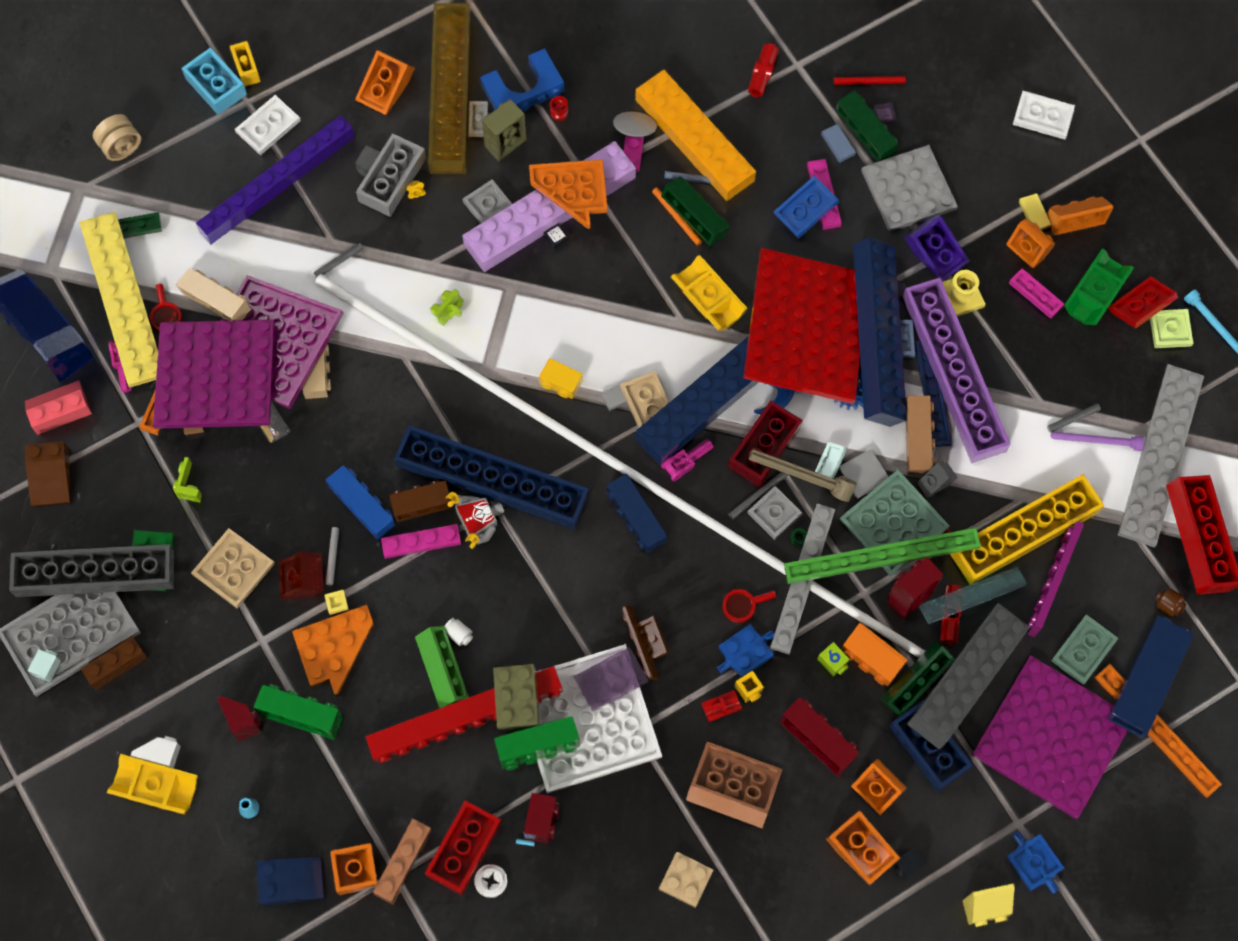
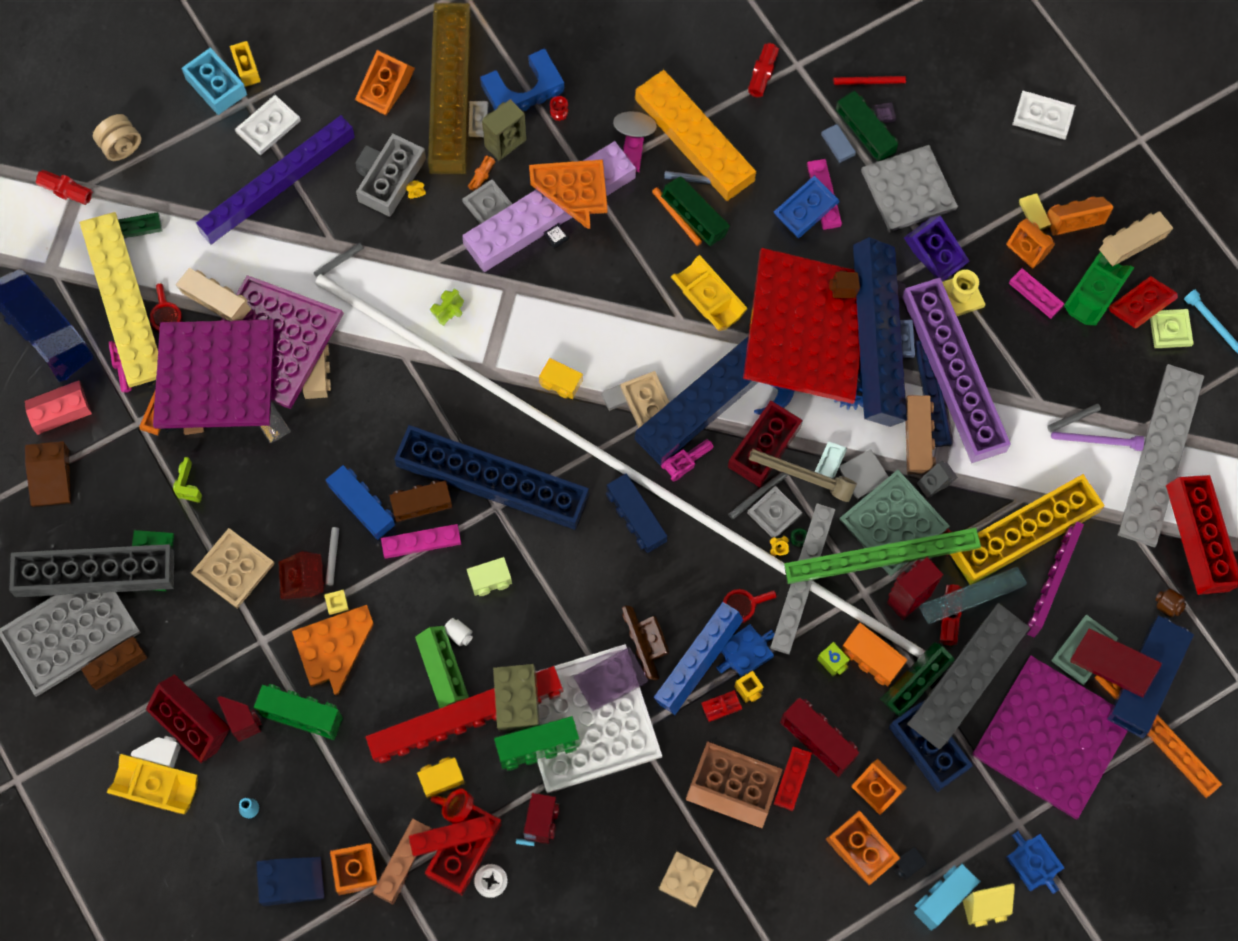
light aqua brick [28,649,61,683] -> none
torso [445,492,504,549] -> none
none -> red piece [35,170,93,205]
none -> dark red brick [146,674,230,763]
none -> red plate [408,815,494,857]
none -> yellow brick [417,757,465,799]
none -> red piece [431,789,473,824]
none -> yellowish green brick [467,557,512,596]
none -> orange pin [468,156,495,191]
none -> blue brick [654,602,743,715]
none -> yellow plate [770,536,789,556]
none -> red plate [774,747,812,811]
none -> reddish brown brick [829,271,860,298]
none -> medium azure brick [914,864,980,931]
none -> dark red tile [1070,628,1162,698]
none -> tan brick [1099,211,1173,266]

